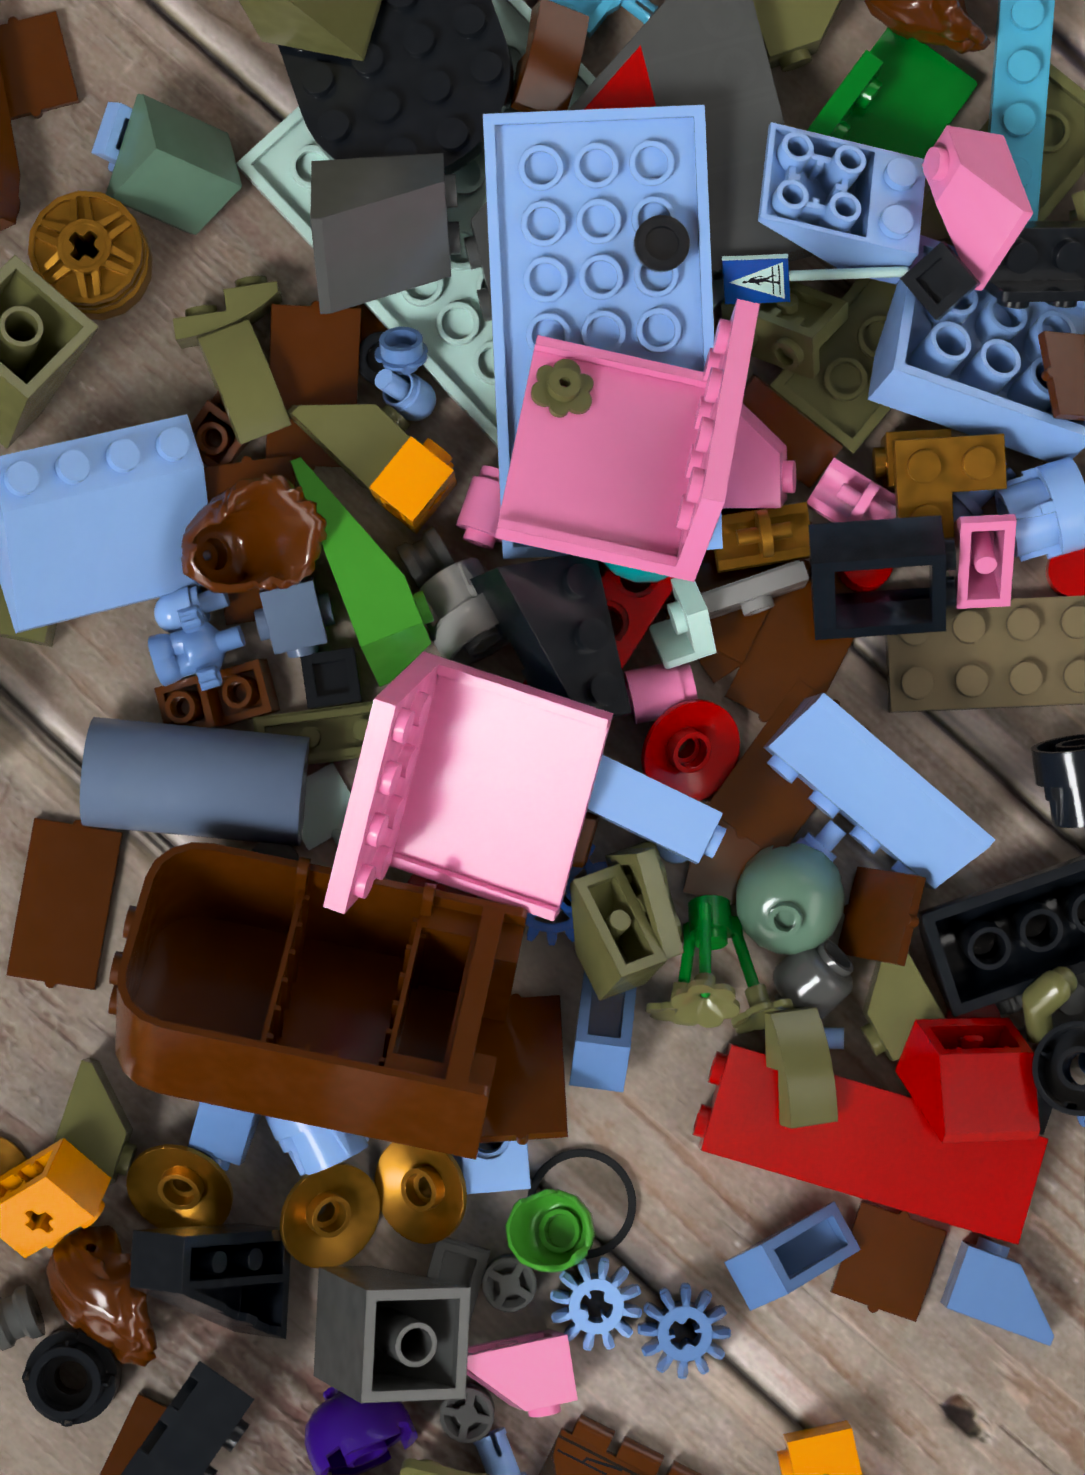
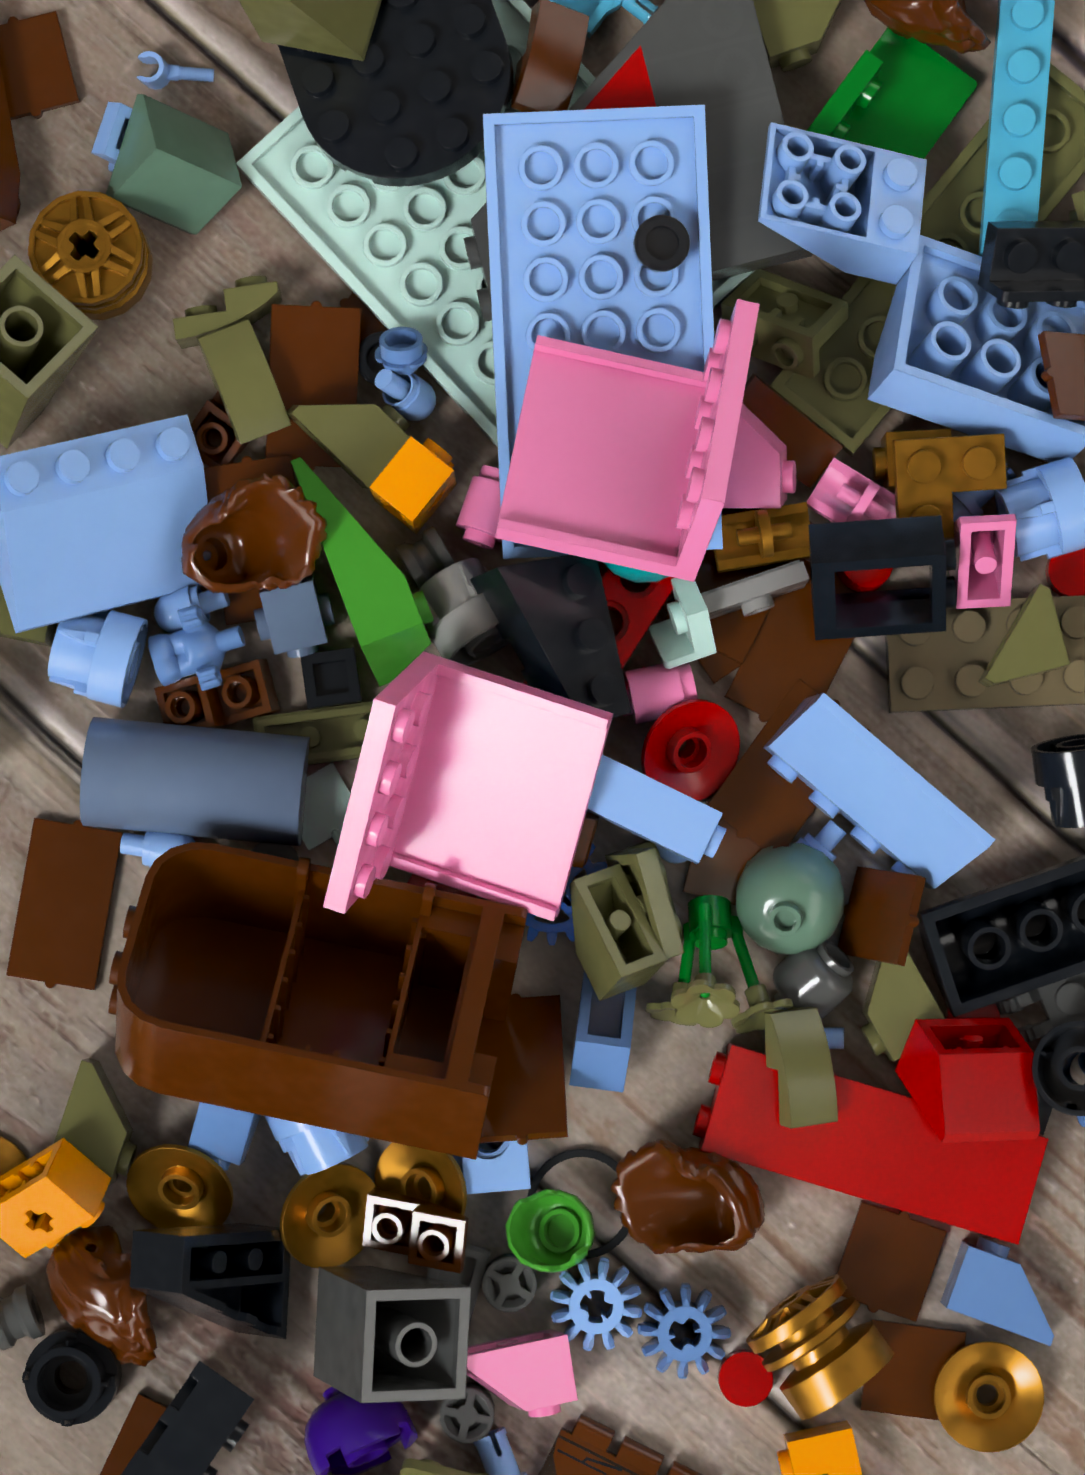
dark grey slope [310,153,461,314] -> none
olive plant [531,359,594,418] -> none
piece [722,254,910,304] -> none
medium blue slope [724,1201,861,1311] -> none
black plate [900,241,981,320] -> none
bright pink slope [922,125,1033,291] -> none
olive arm [1022,966,1077,1044] -> none
none -> light blue piece [48,610,148,708]
none -> light blue cylinder [120,832,195,868]
none -> light blue hand [137,51,214,90]
none -> reddish brown slope [362,1188,469,1274]
none -> reddish brown piece [611,1139,765,1254]
none -> red tile [718,1349,773,1407]
none -> pearl gold wheel [746,1274,894,1420]
none -> reddish brown piece [860,1319,967,1420]
none -> pearl gold dish [934,1341,1044,1452]
none -> olive slope [978,583,1070,687]

